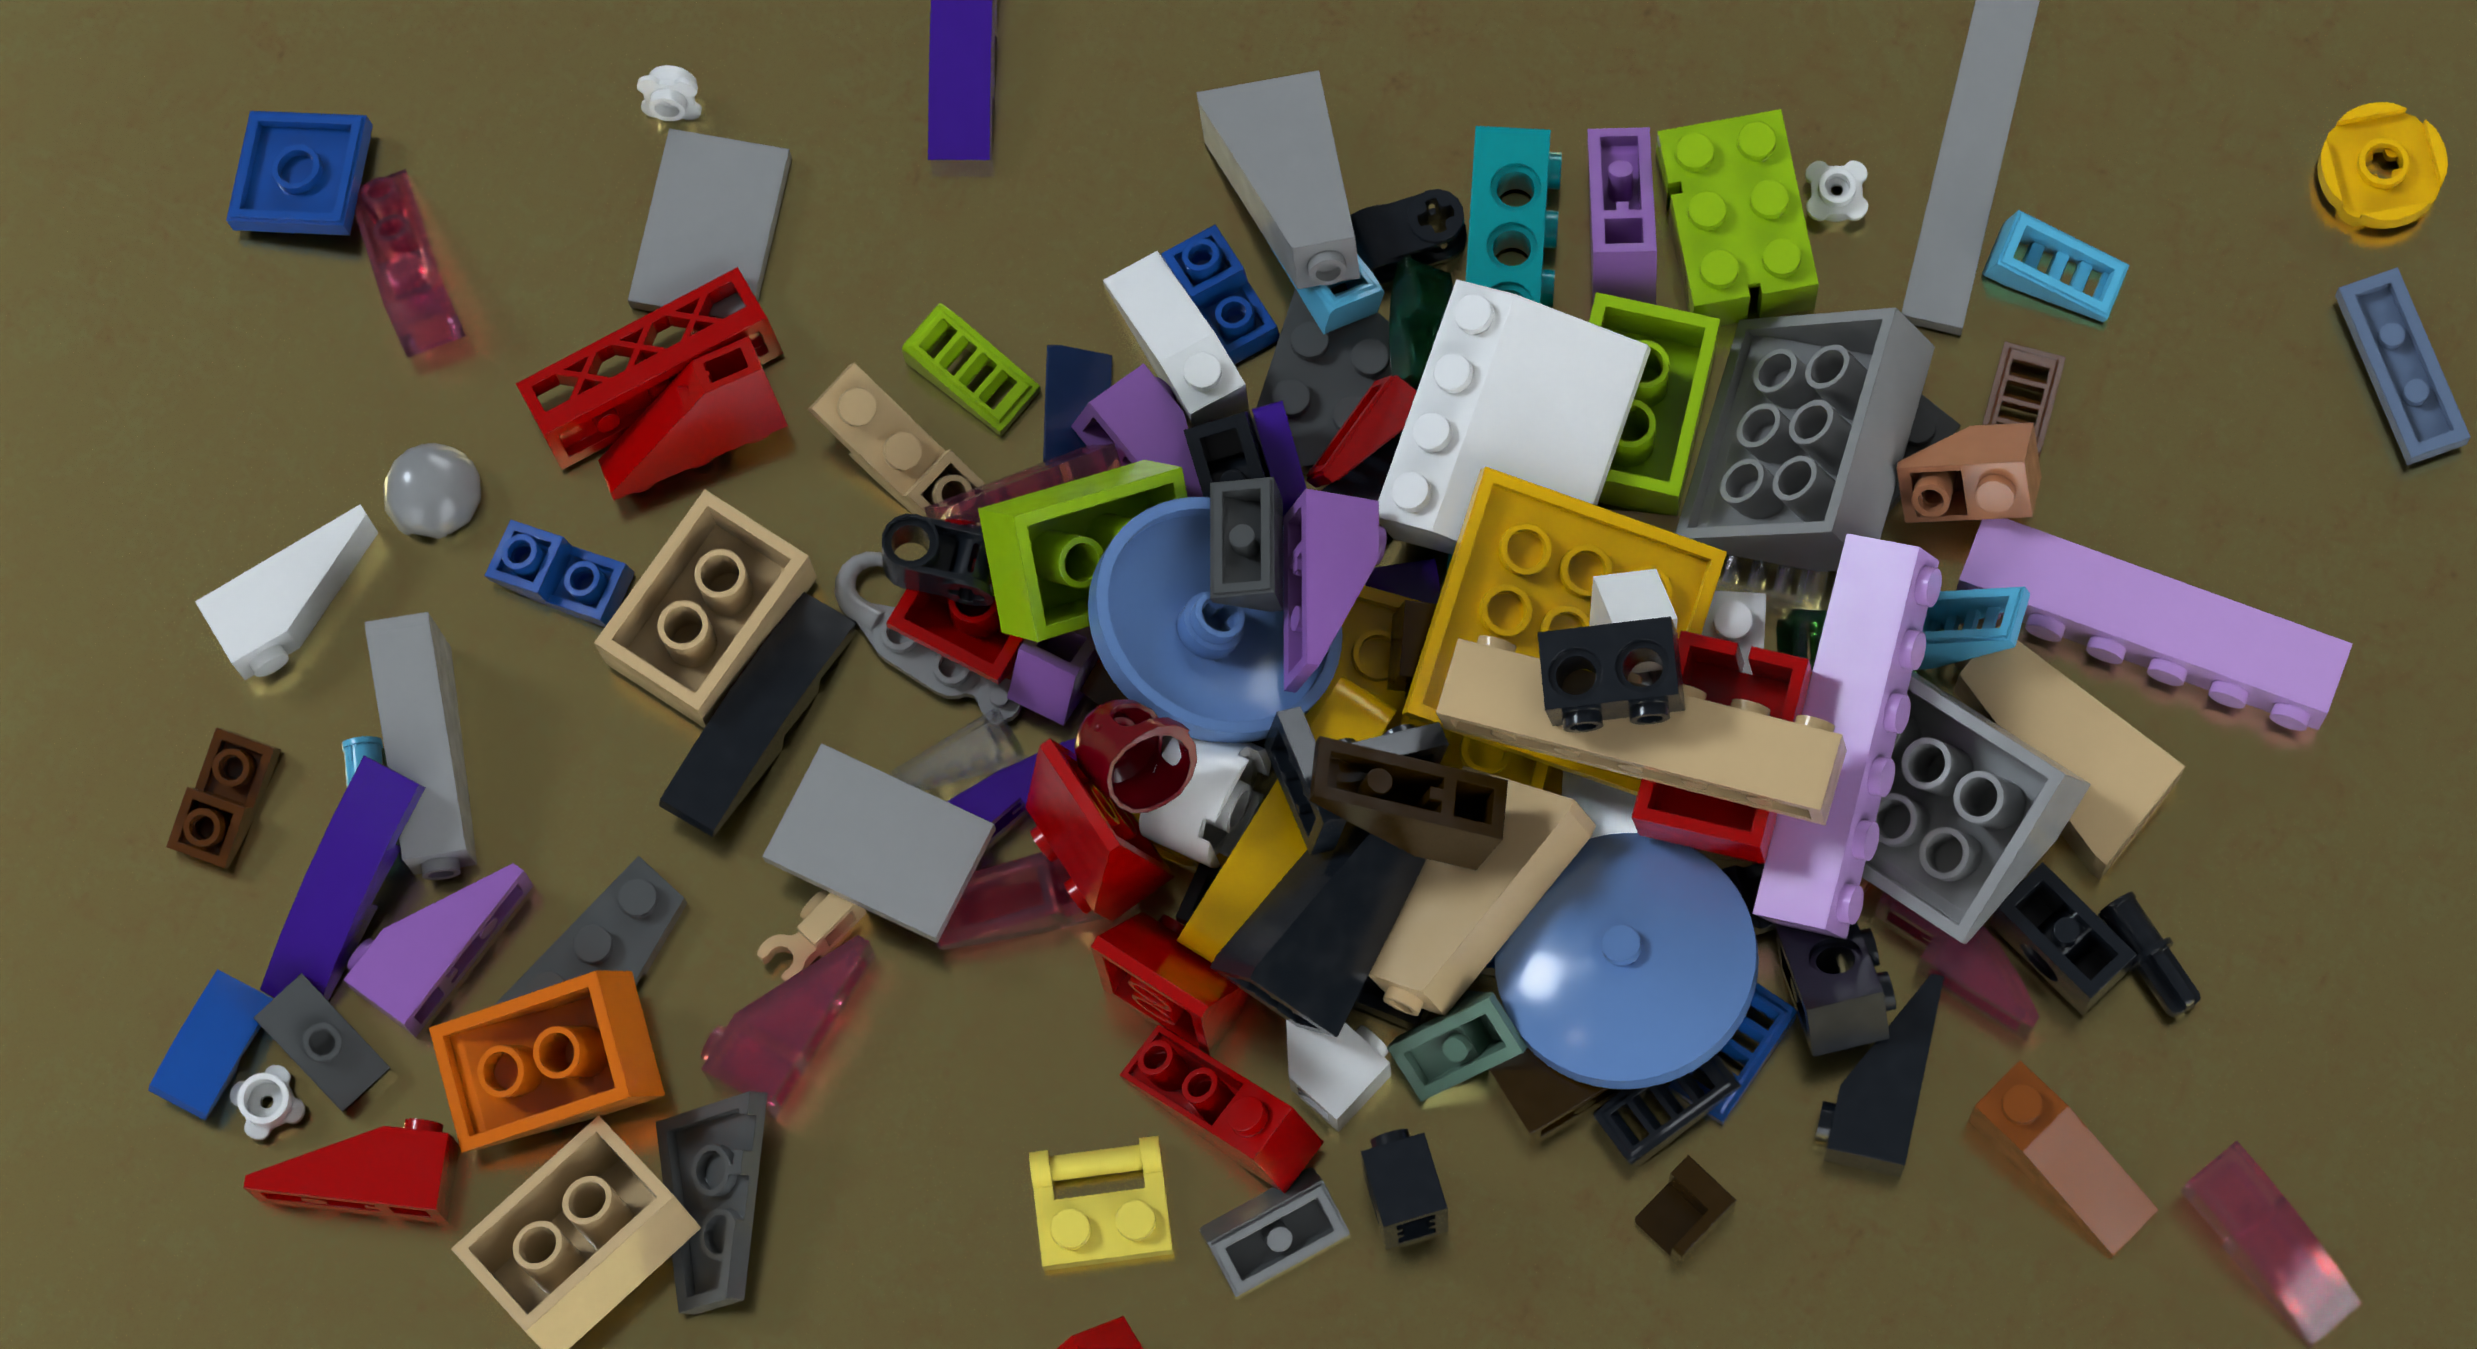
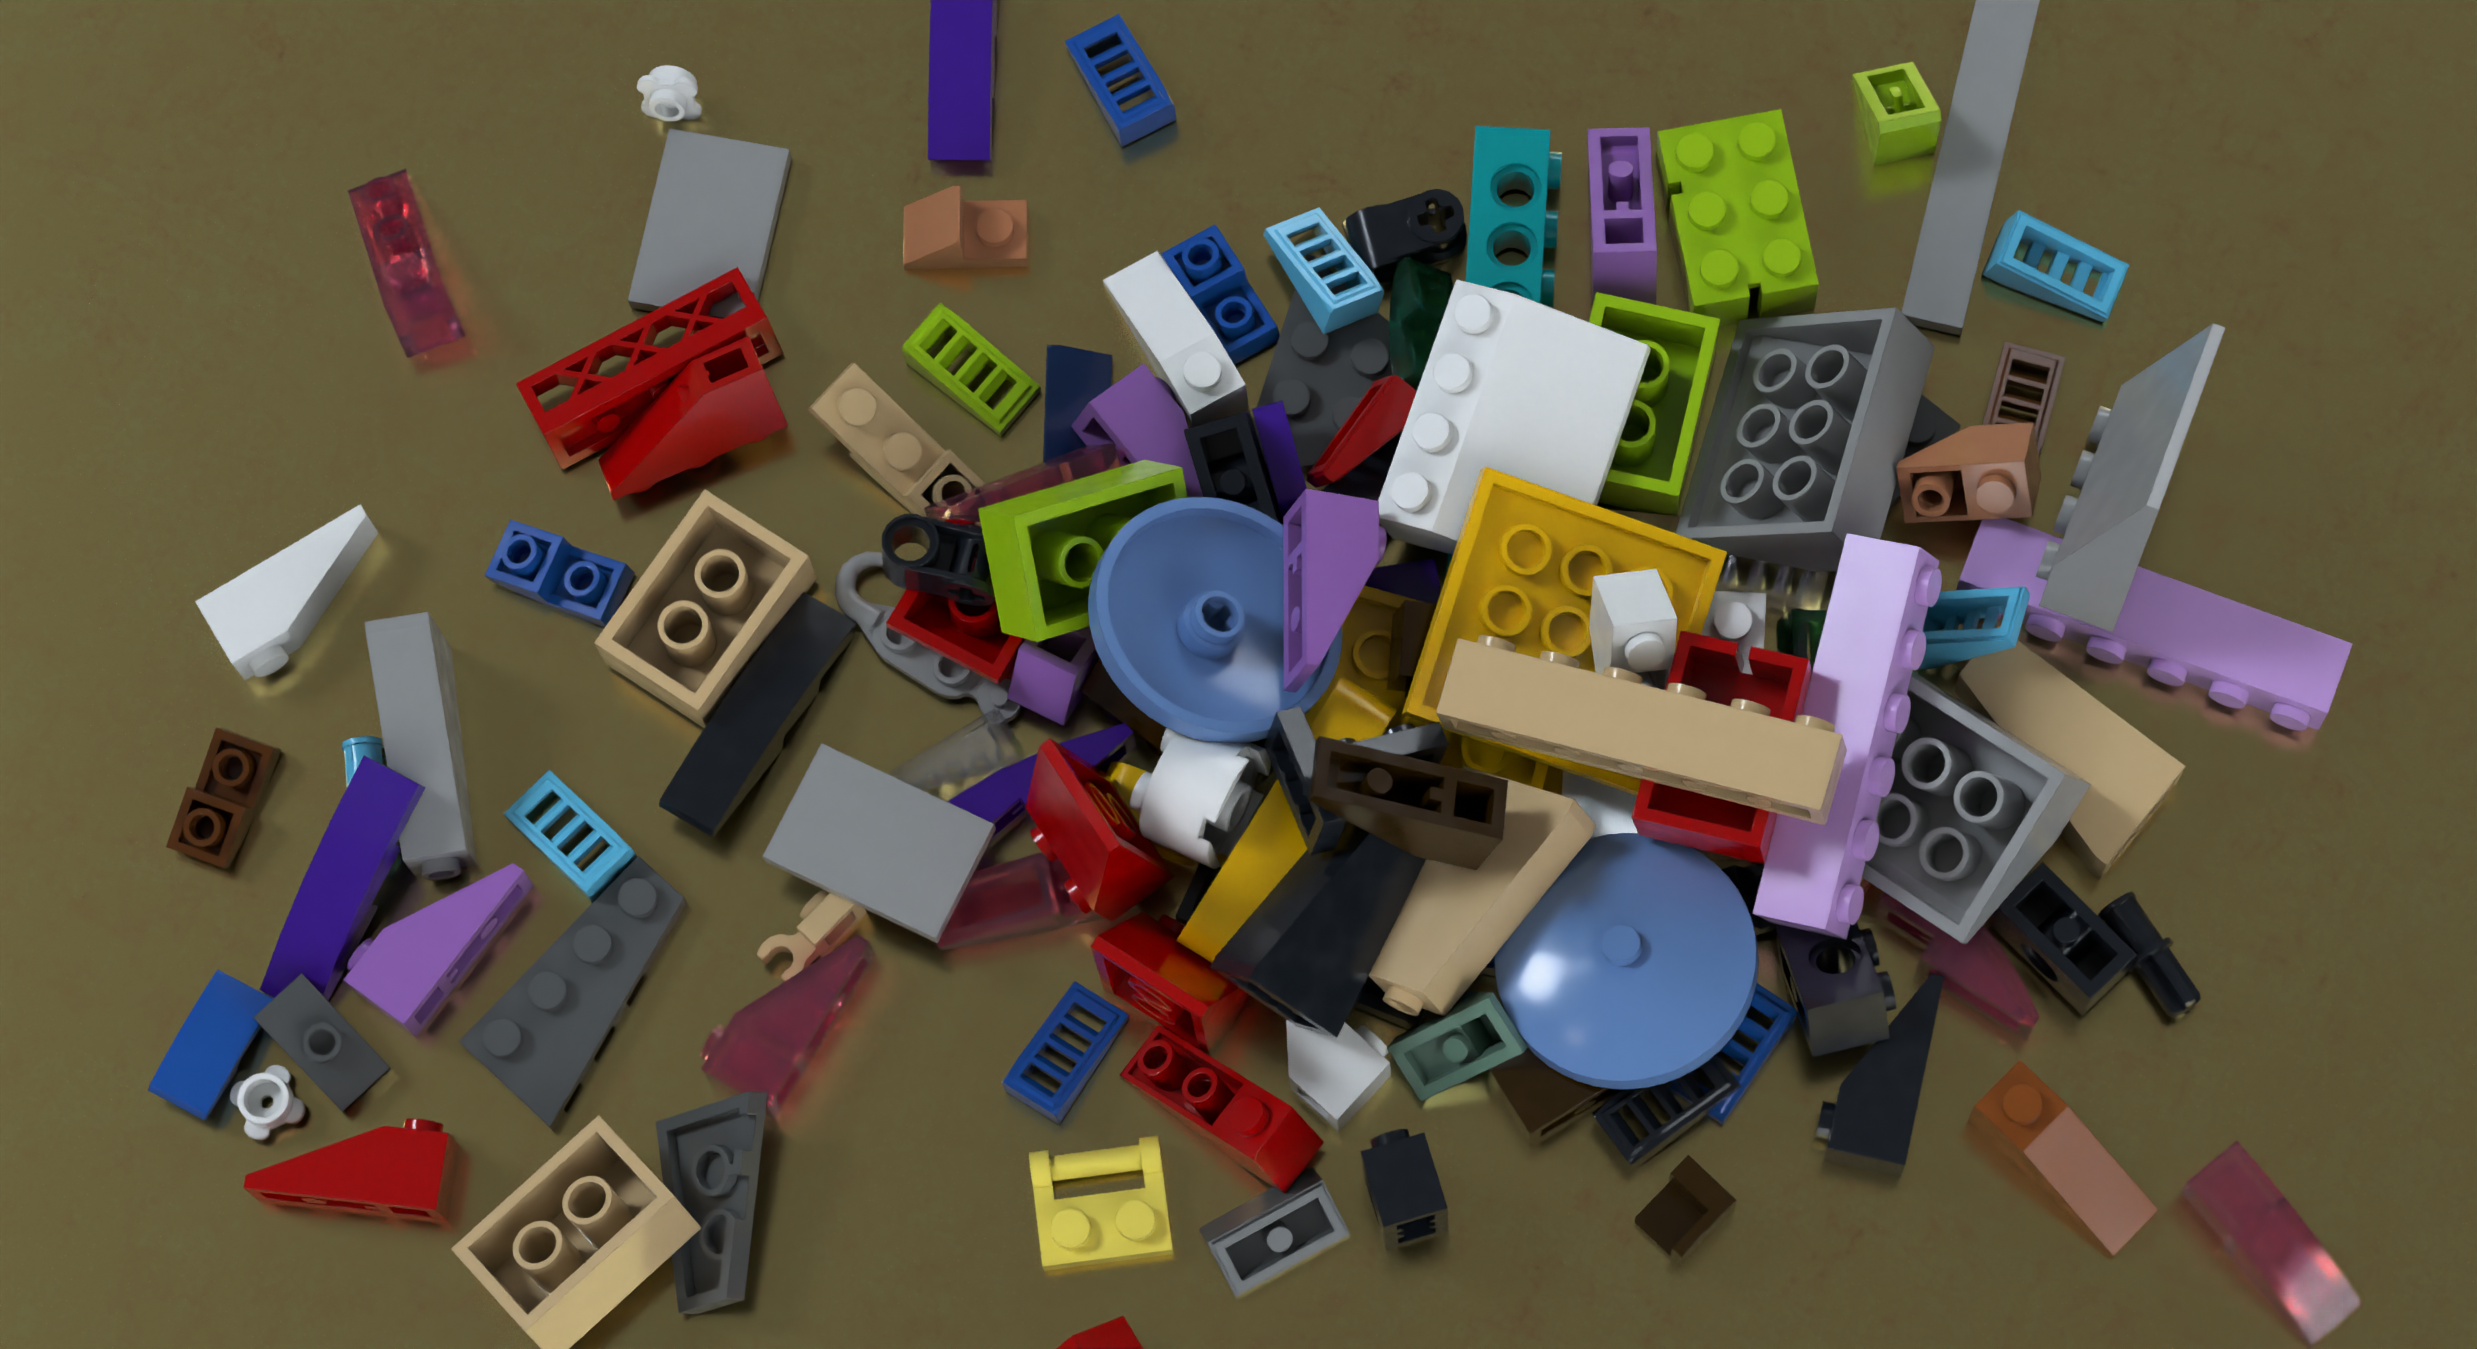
blue plate [226,111,373,235] -> none
light grey hair [383,443,481,539] -> none
orange slope [429,970,665,1153] -> none
dark red helmet [1074,699,1197,813] -> none
light grey slope [1196,70,1360,289] -> none
dark grey slope [1210,477,1283,612] -> none
black brick [1538,616,1685,733] -> none
white plate [1805,160,1868,222] -> none
yellow plate [2317,102,2448,229] -> none
sand blue plate [2335,267,2471,465] -> none
none -> medium azure slope [504,770,637,903]
none -> nougat slope [903,186,1029,269]
none -> blue slope [1002,981,1129,1125]
none -> blue slope [1065,14,1177,147]
none -> lime slope [1852,62,1942,166]
none -> light grey slope [2035,323,2225,632]

